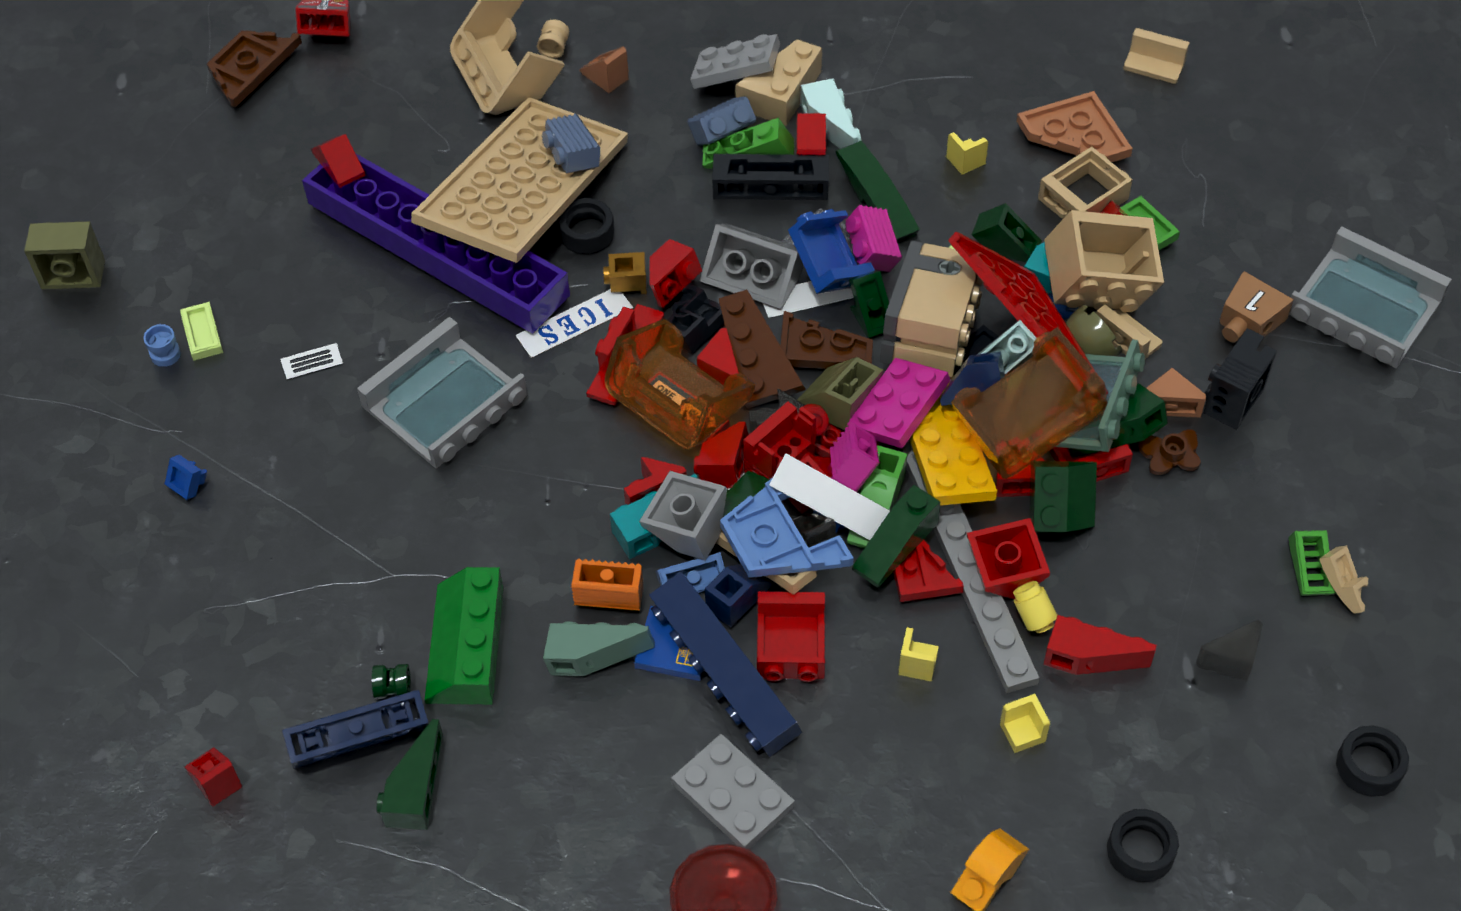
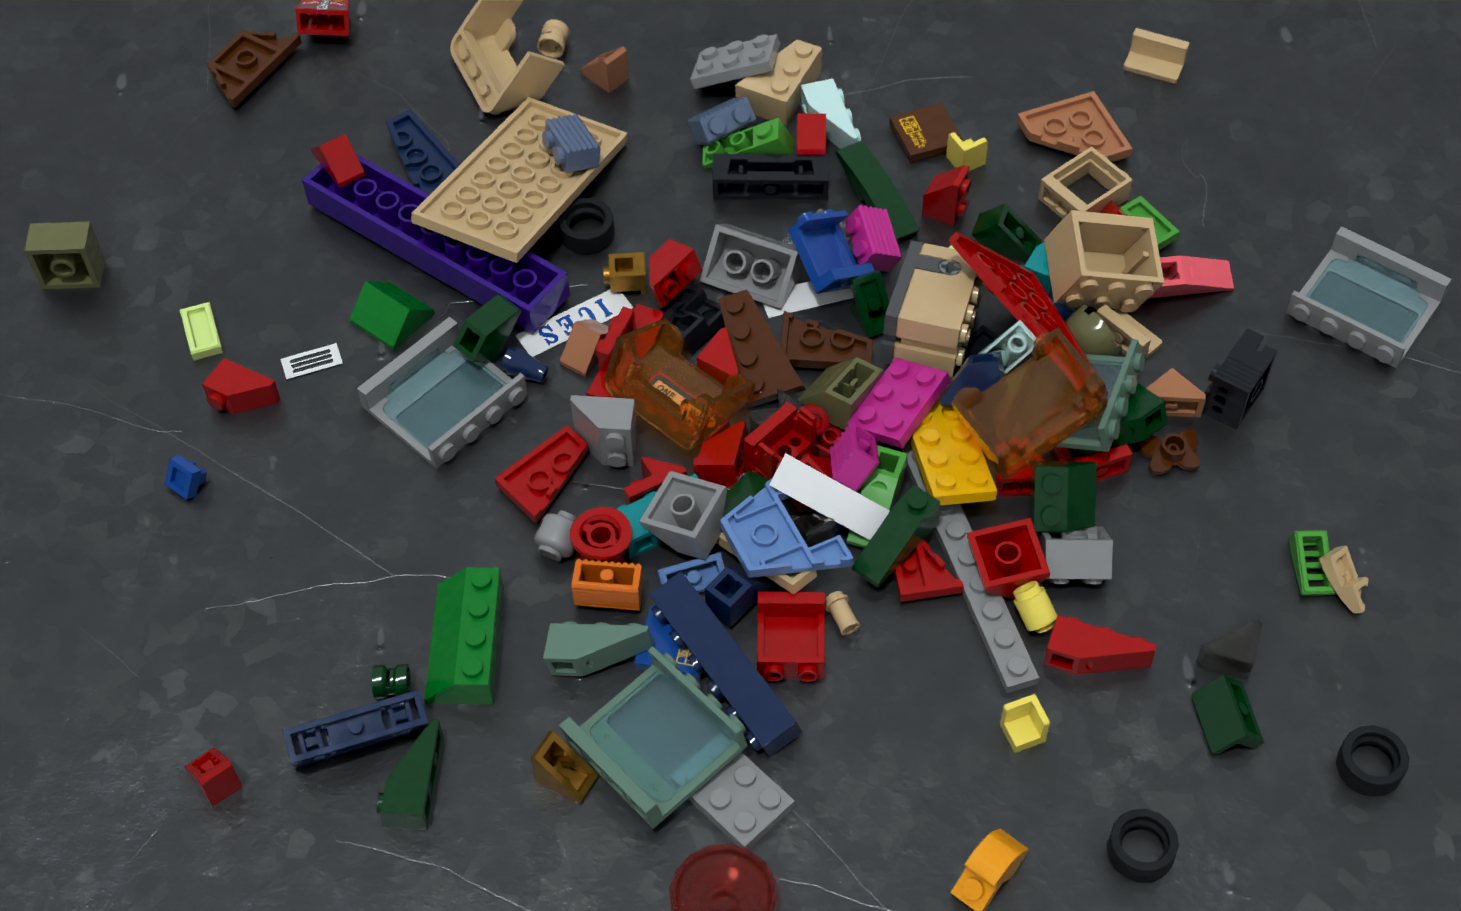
medium blue wheel [143,324,181,367] -> none
light yellow panel [898,627,939,682] -> none
medium nougat torso [1220,271,1294,342] -> none
none -> red slope [202,358,280,414]
none -> green slope [349,281,435,351]
none -> dark blue wing [386,109,460,195]
none -> dark green slope [452,294,522,362]
none -> red wing [494,425,589,524]
none -> dark blue cone [501,347,549,383]
none -> pearl gold slope [531,731,599,803]
none -> light grey head [534,510,576,561]
none -> clear light blue panel [558,646,748,829]
none -> nougat slope [560,319,609,377]
none -> red piece [569,507,632,564]
none -> light grey slope [570,395,638,467]
none -> tan pin [825,591,860,636]
none -> reddish brown tile [889,102,963,163]
none -> red slope [922,165,972,226]
none -> light grey slope [1038,526,1113,584]
none -> coral slope [1148,255,1234,299]
none -> dark green panel [1192,675,1265,754]

